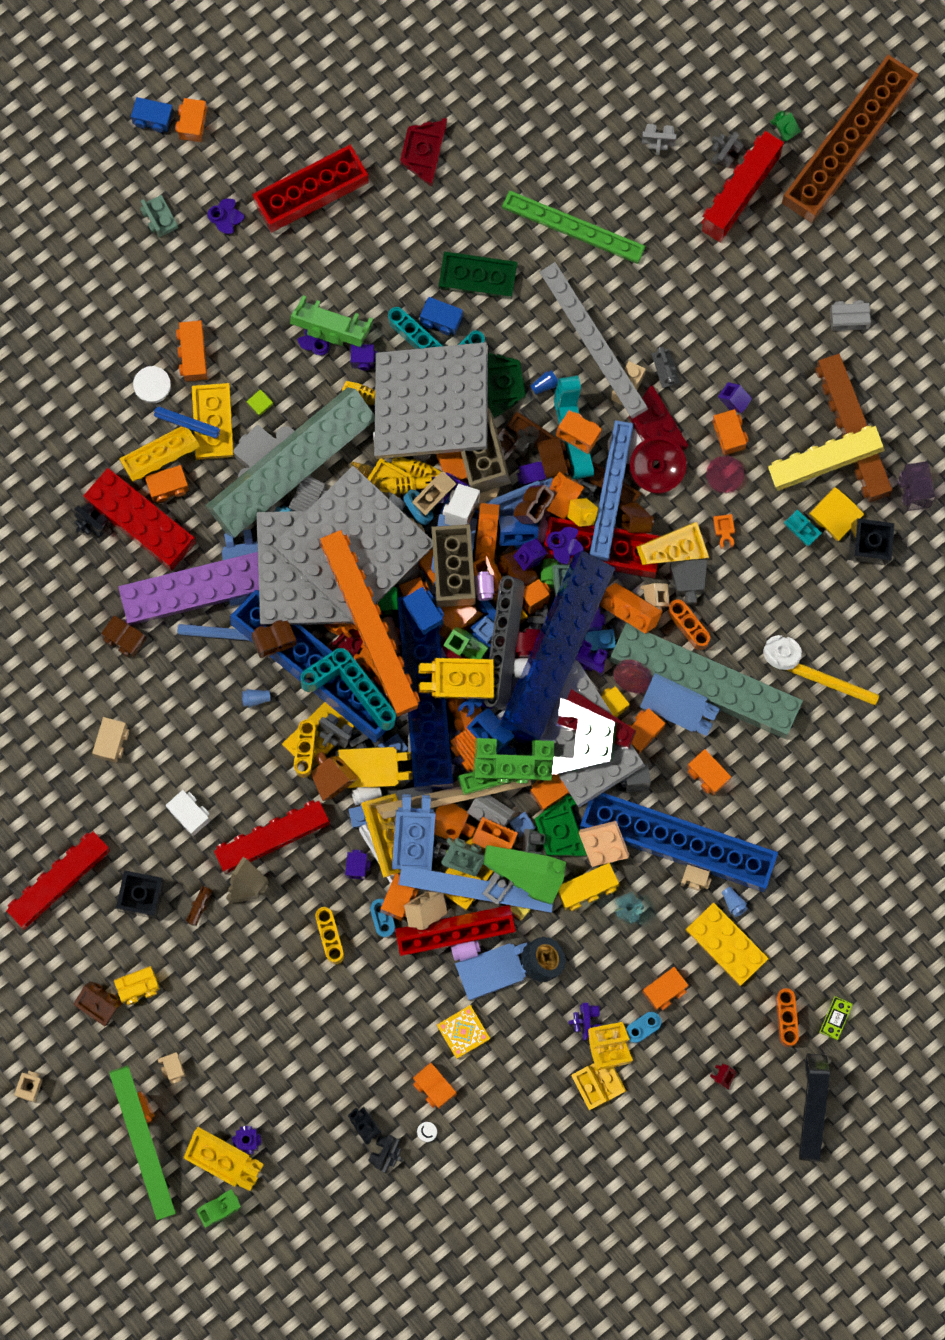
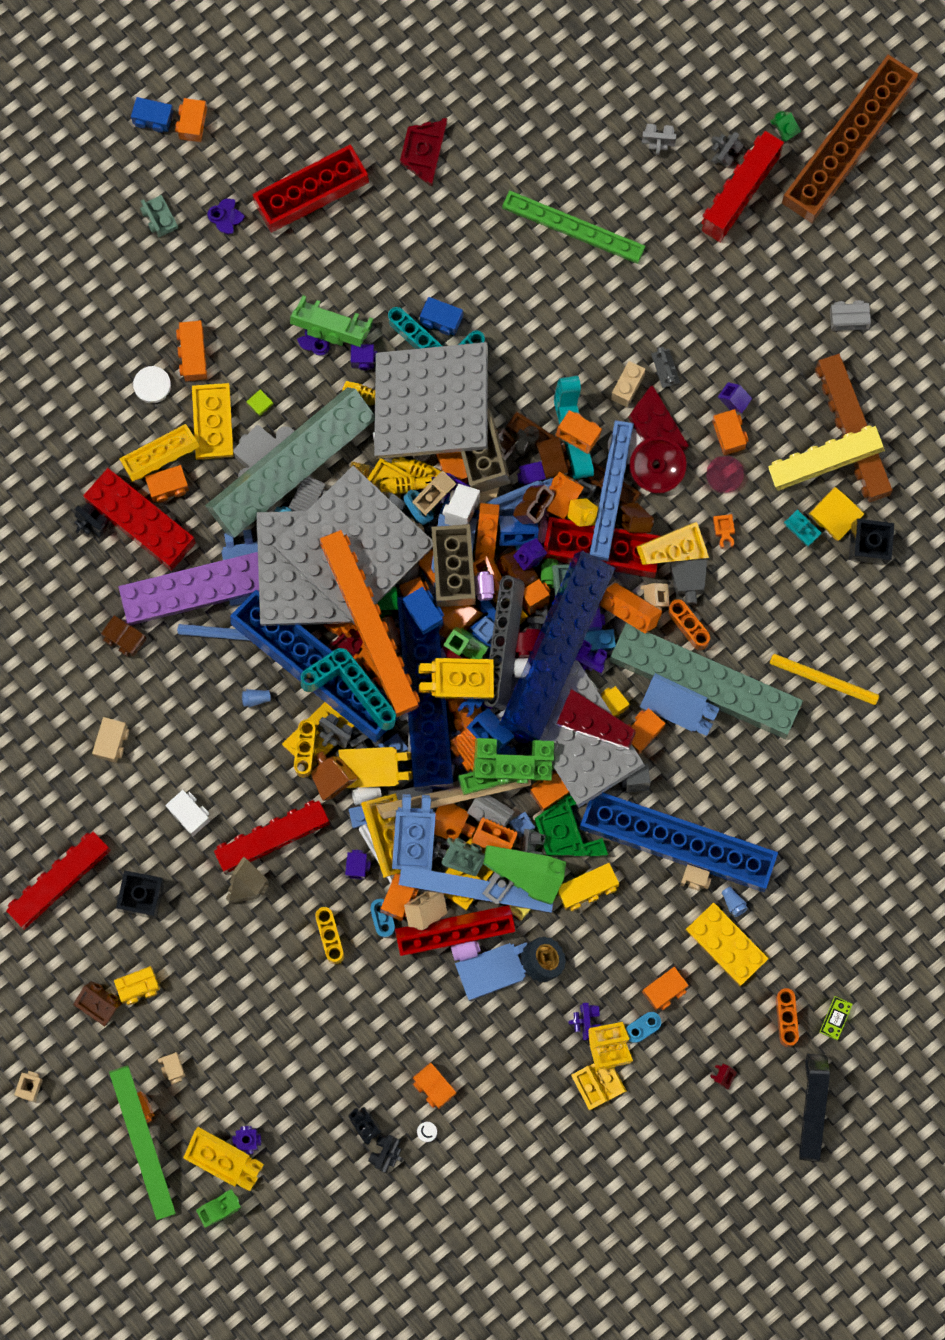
blue axle [154,407,220,438] -> none
reddish brown pin [185,886,213,926] -> none
reddish brown brick [252,620,296,658] -> none
yellow tile [437,1005,490,1059] -> none
dark green plate [438,251,518,299] -> none
dark green wing [487,352,526,419] -> none
blue cone [530,370,558,395] -> none
light grey plate [540,262,648,419] -> none
dark purple plate [547,527,584,564] -> none
wing [552,699,617,775] -> none
light nougat plate [579,821,629,867] -> none
clear pink tile [614,659,652,693] -> none
clear light blue brick [614,891,644,924] -> none
orange brick [687,749,731,796] -> none
white tile [763,635,802,670] -> none
clear purple brick [899,461,935,511] -> none

